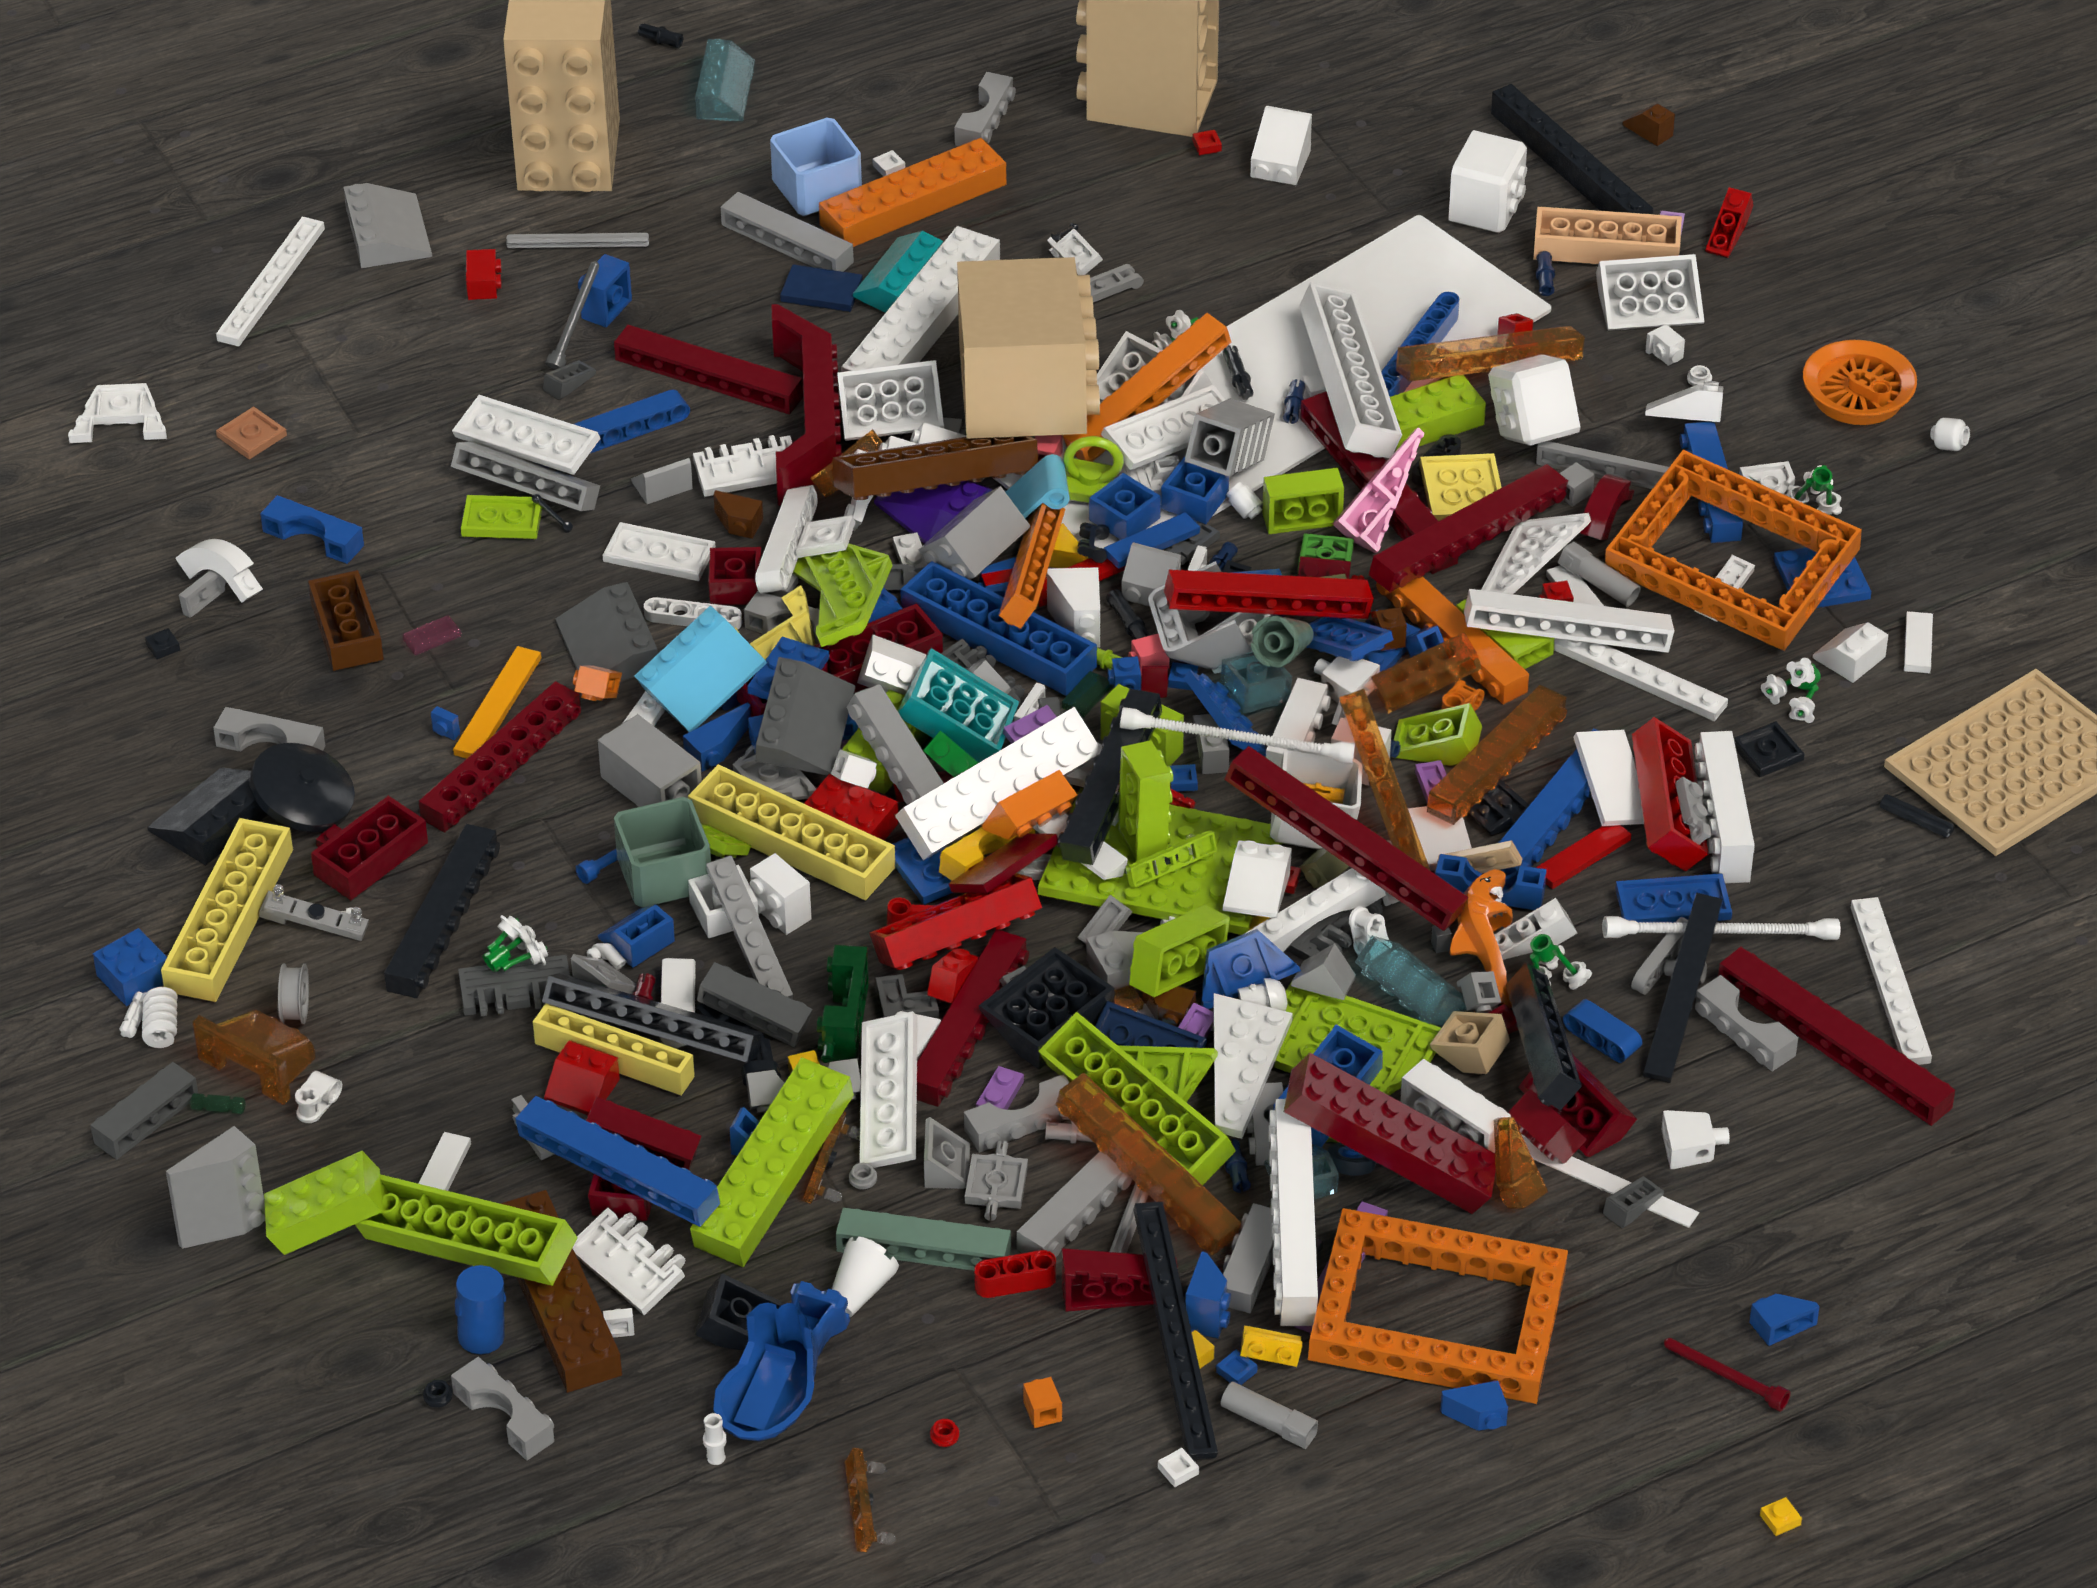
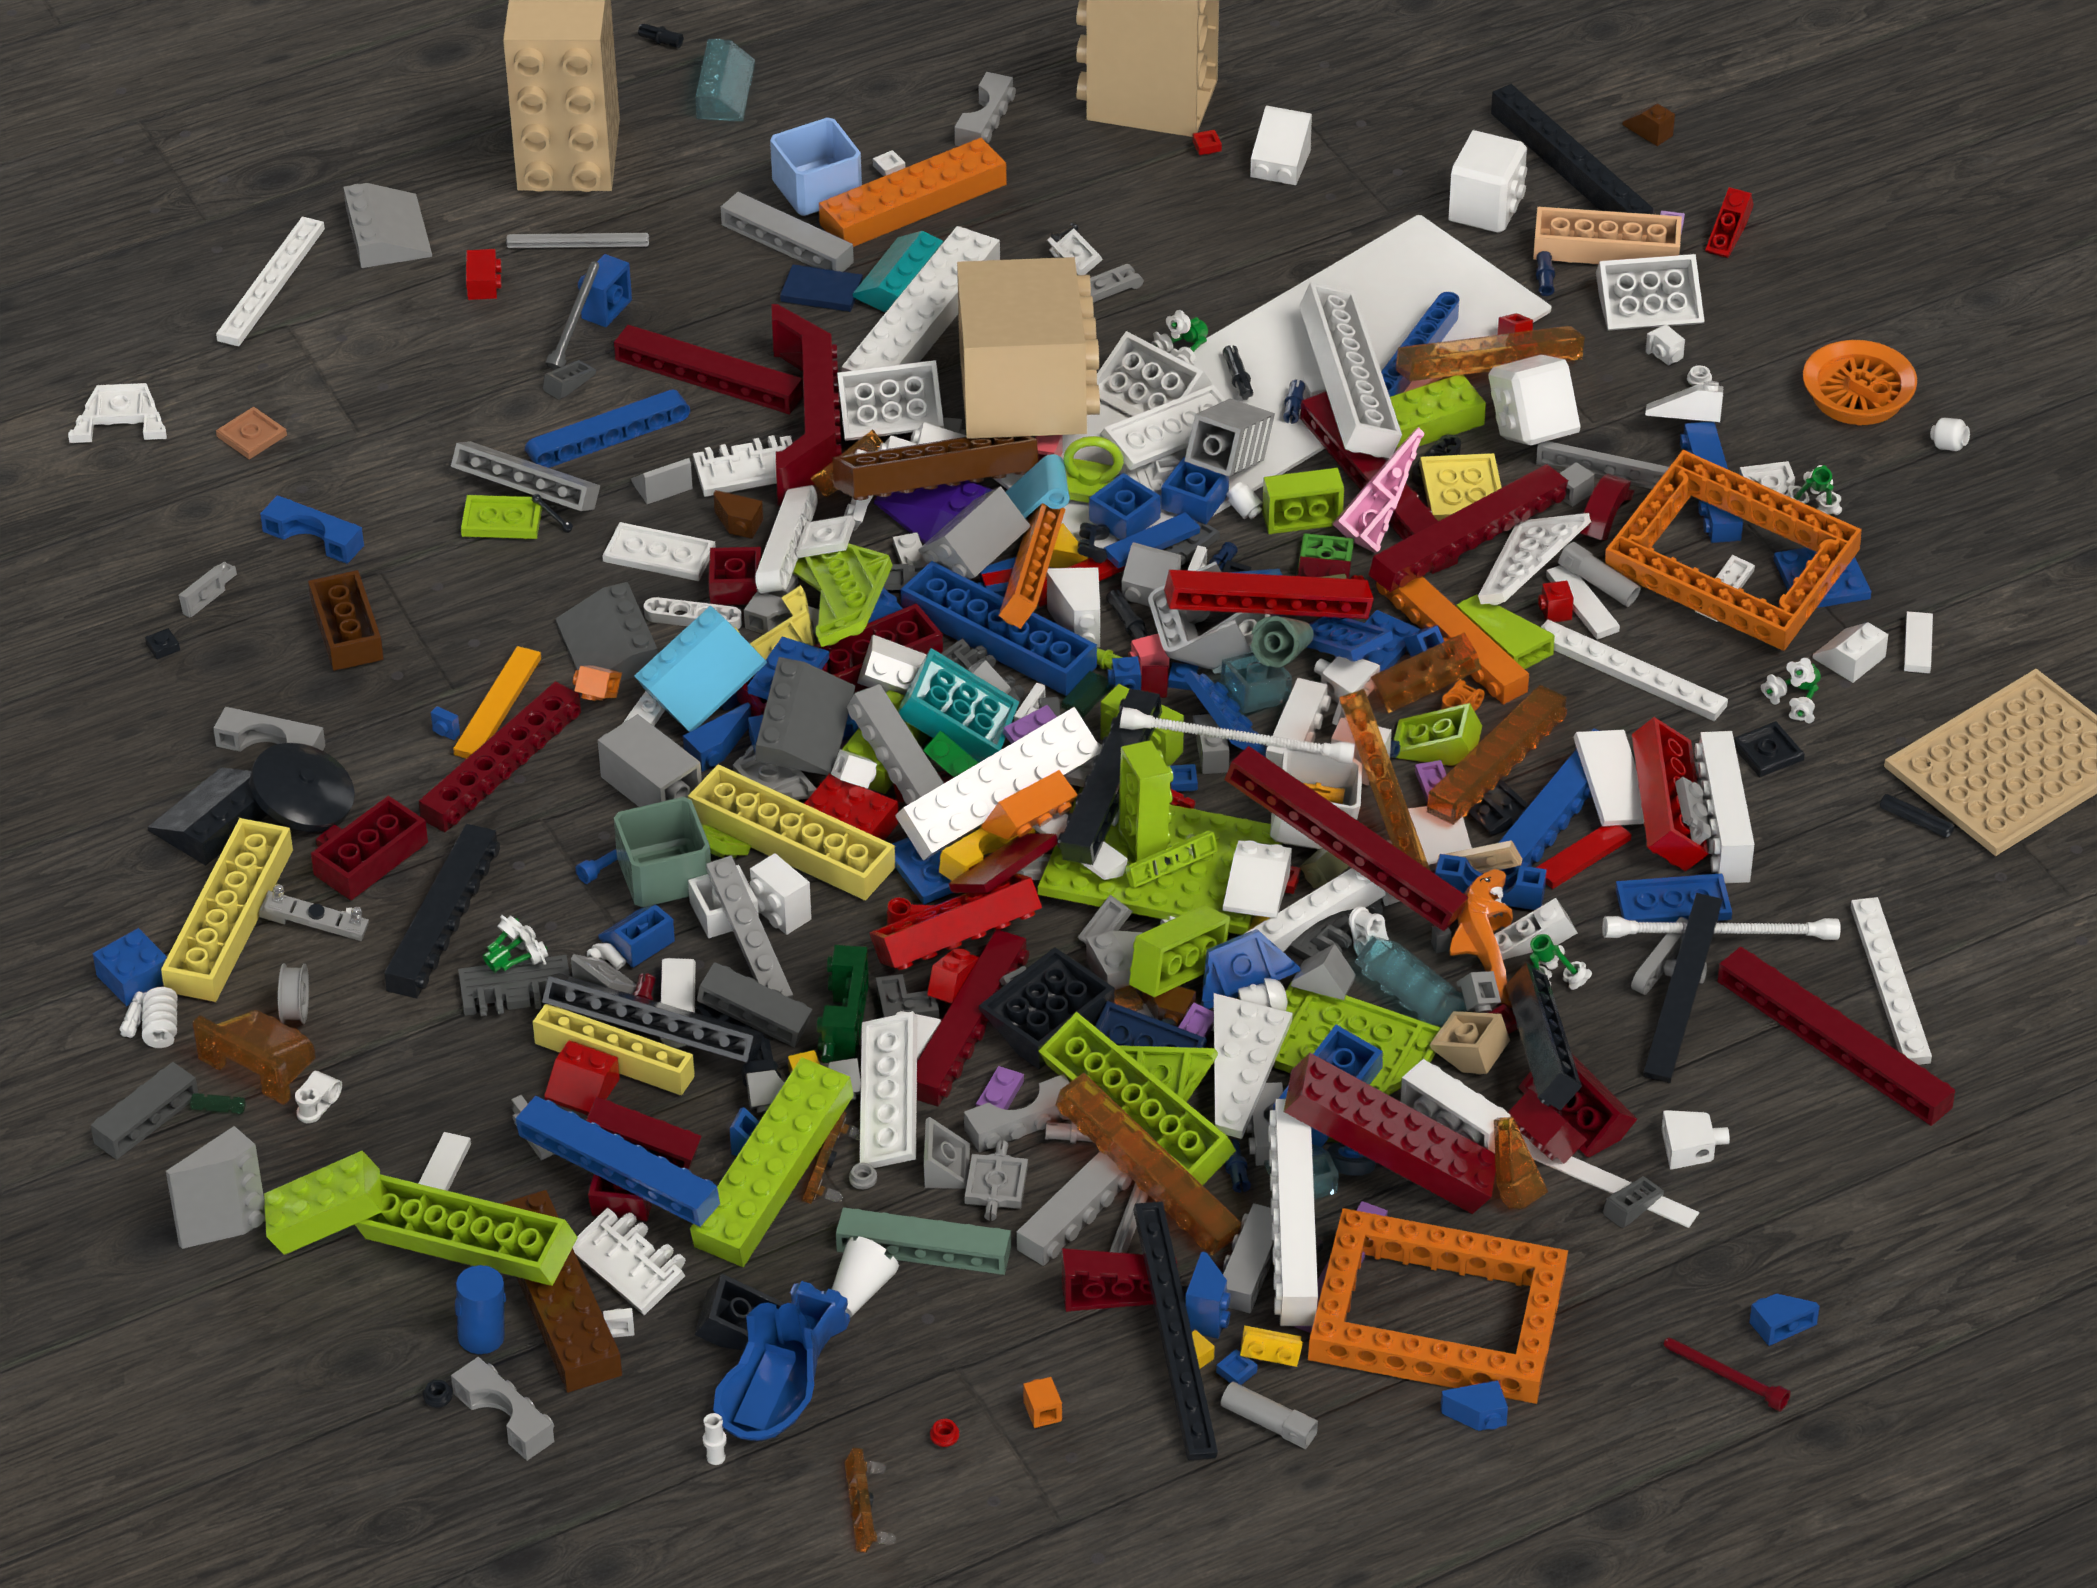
white arch [175,539,263,603] -> none
clear pink tile [403,615,461,656] -> none
white plate [452,395,600,475] -> none
red beam [975,1250,1056,1298] -> none
orange brick [1063,313,1232,462] -> none
white plate [1158,1448,1199,1487] -> none
reddish brown slope [1369,607,1407,651] -> none
white brick [1464,589,1674,653] -> none
blue beam [1563,999,1642,1063] -> none
light grey arch [1695,975,1798,1072] -> none
yellow plate [1760,1497,1802,1536] -> none

